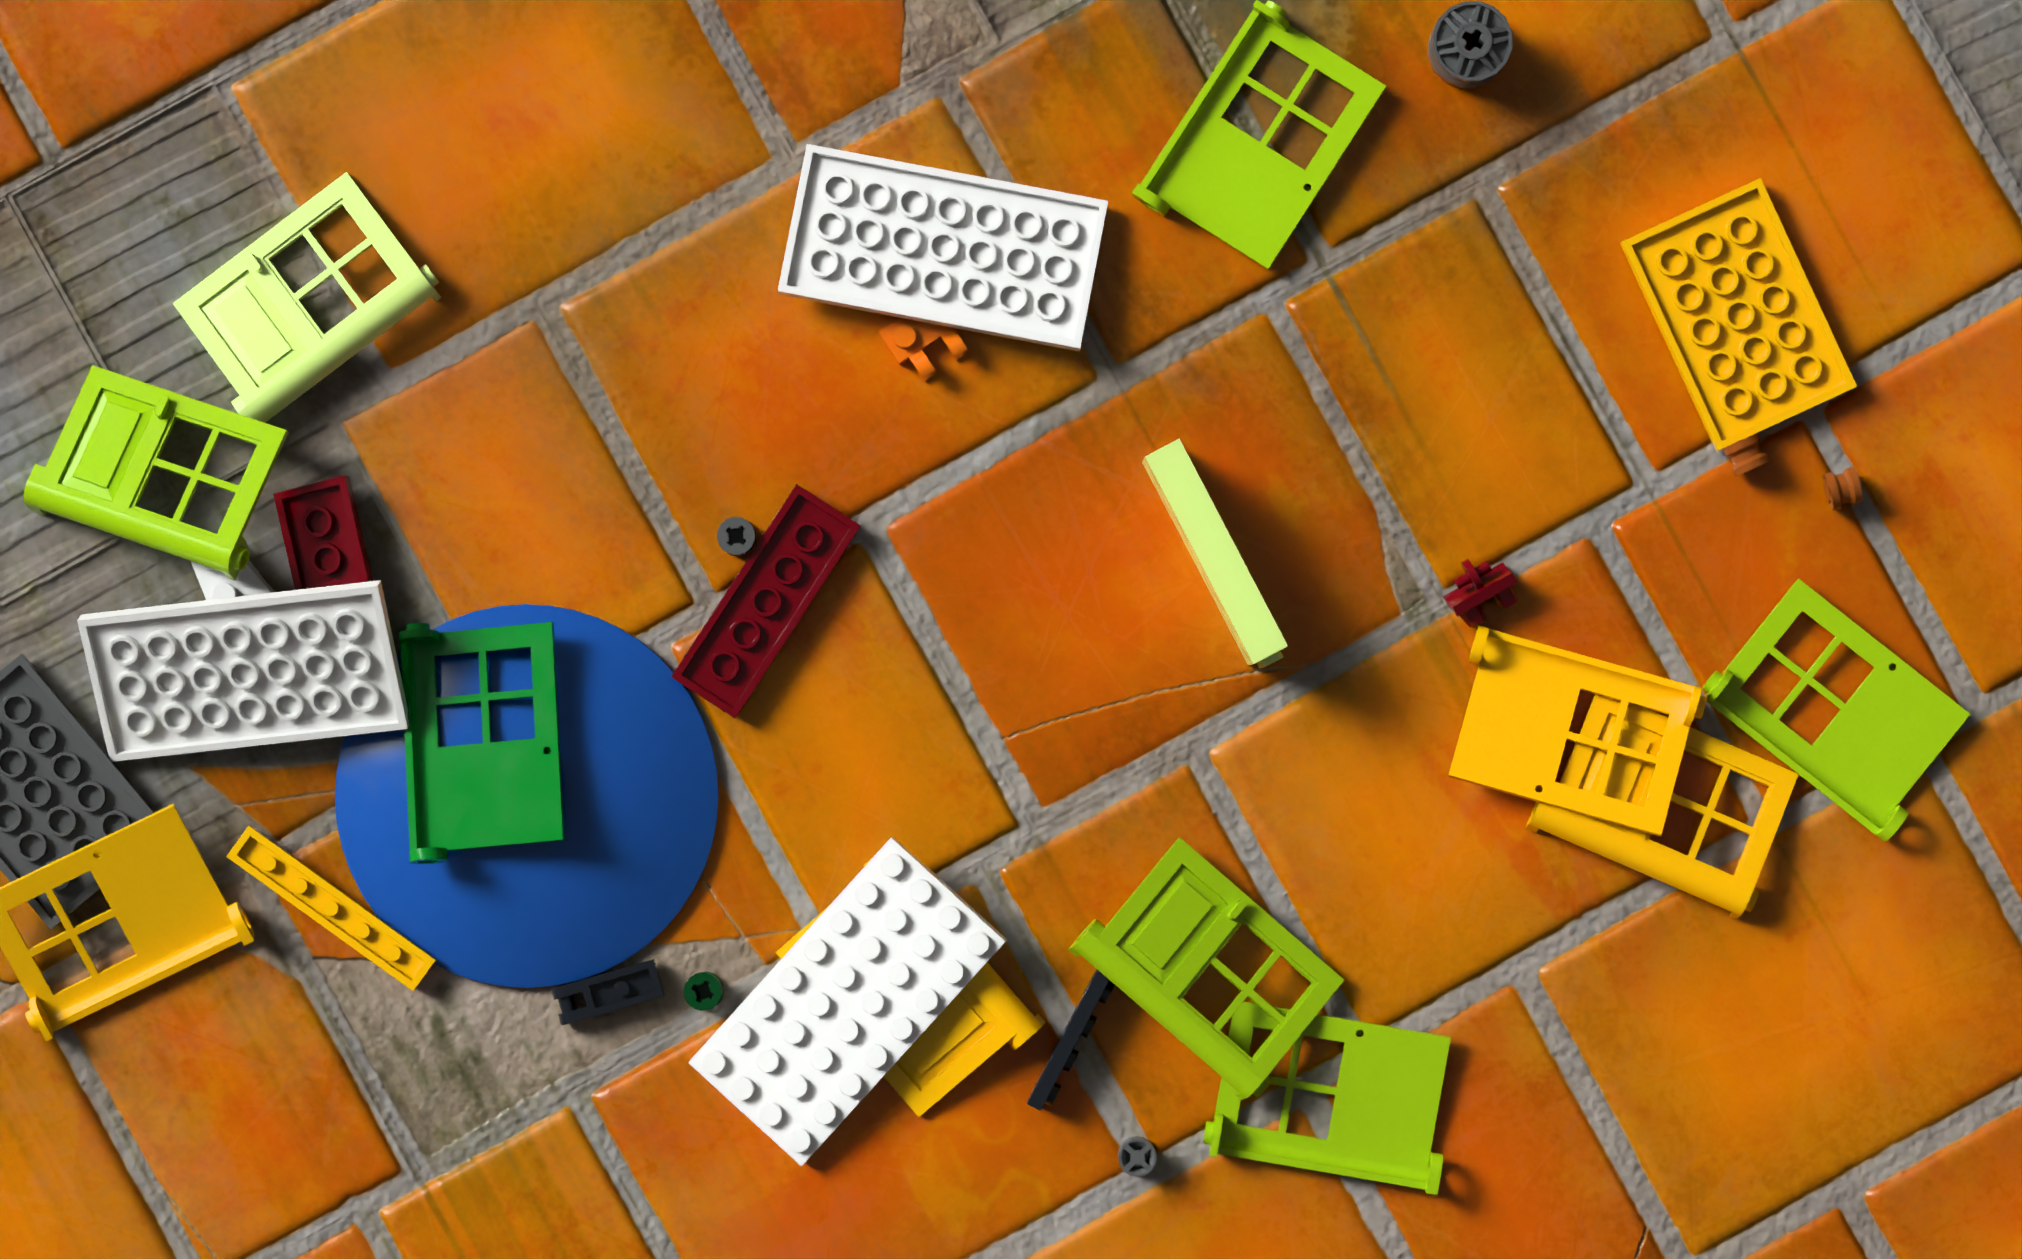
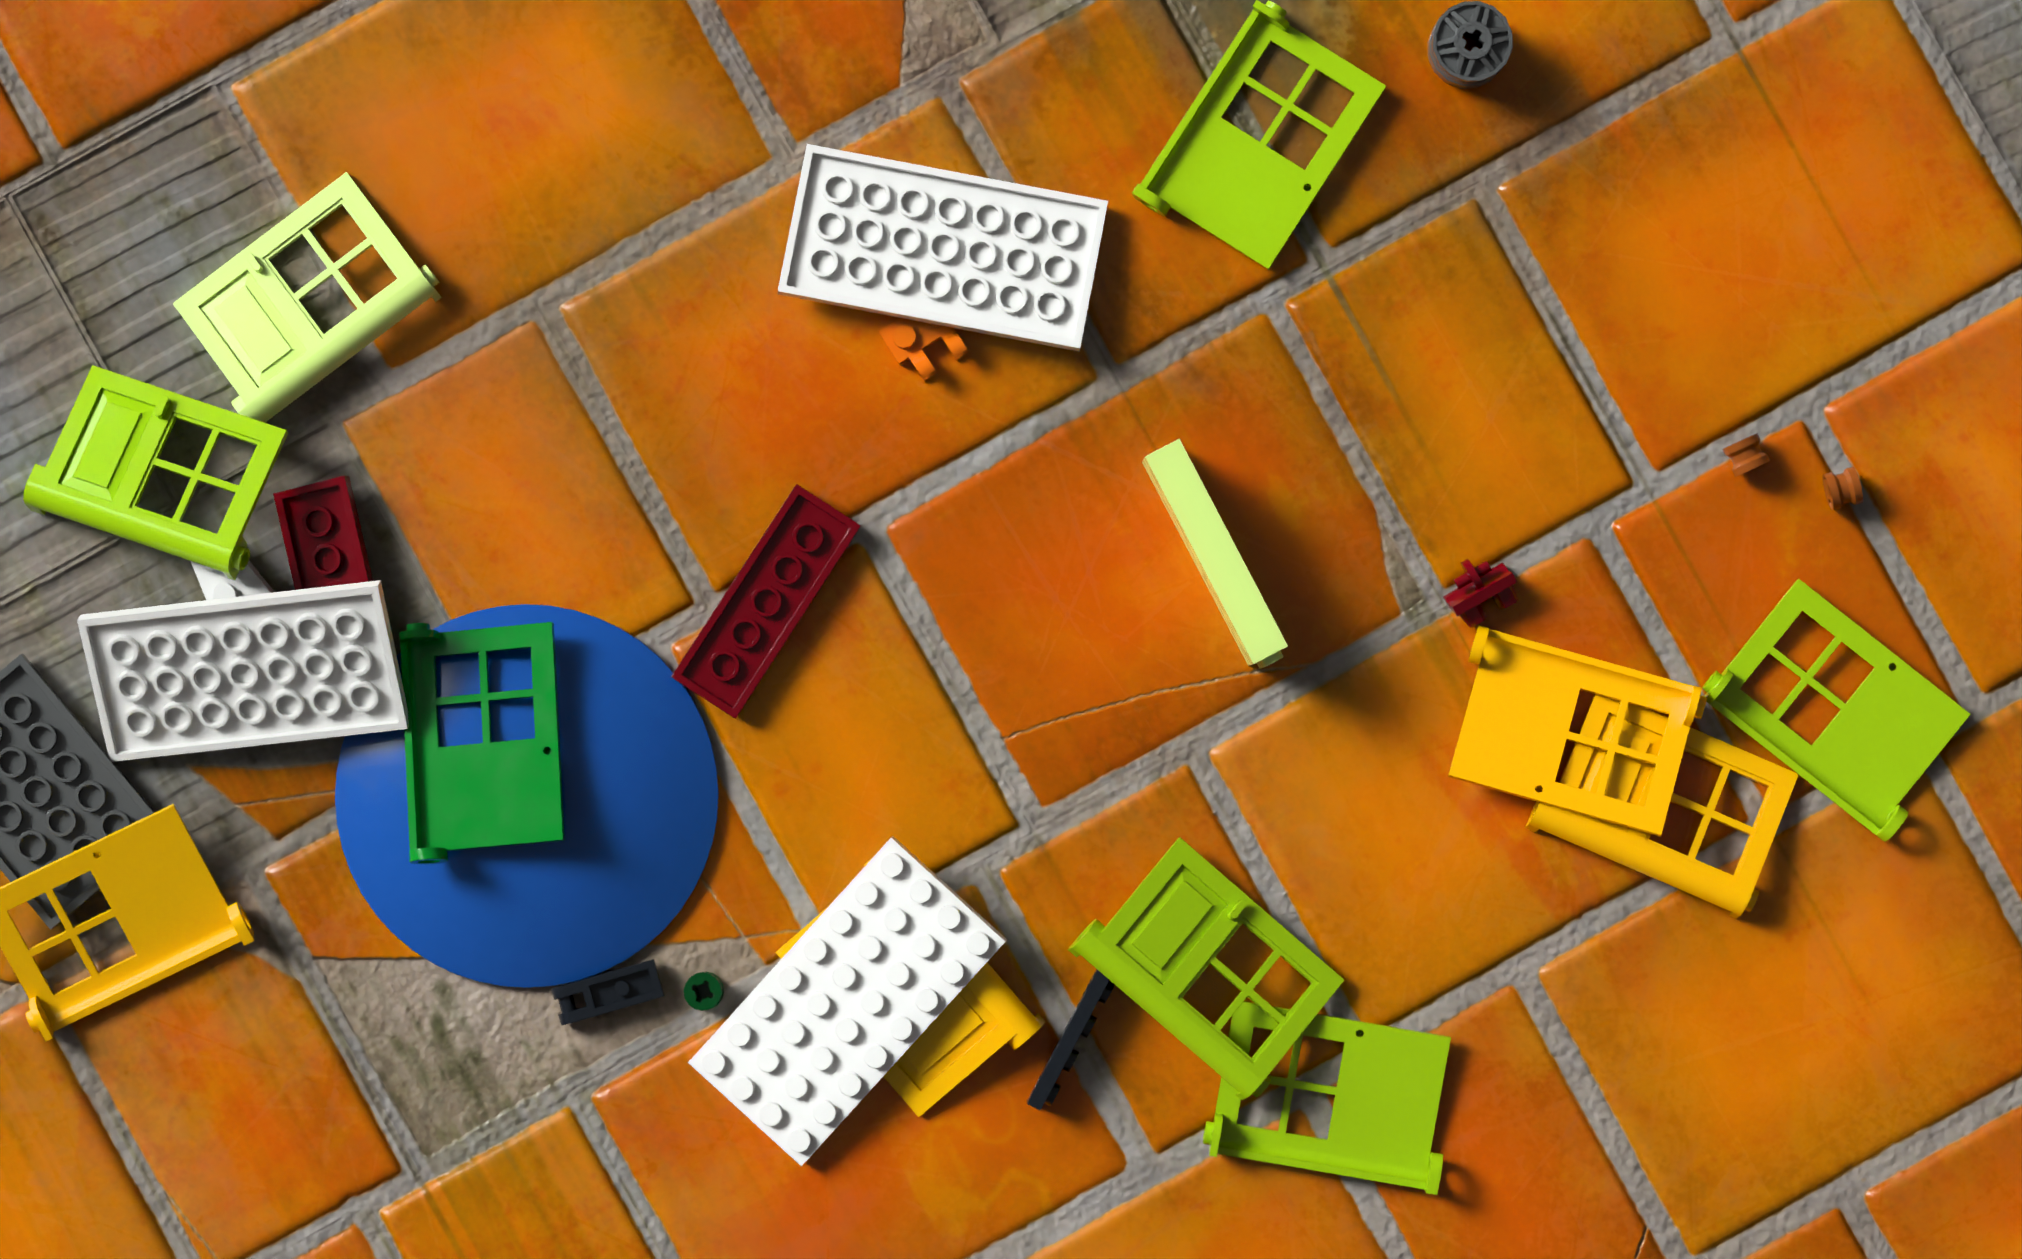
yellow plate [226,825,436,991] -> none
dark grey wheel [717,517,756,556] -> none
dark grey wheel [1118,1136,1157,1177] -> none
yellow plate [1620,178,1857,451] -> none

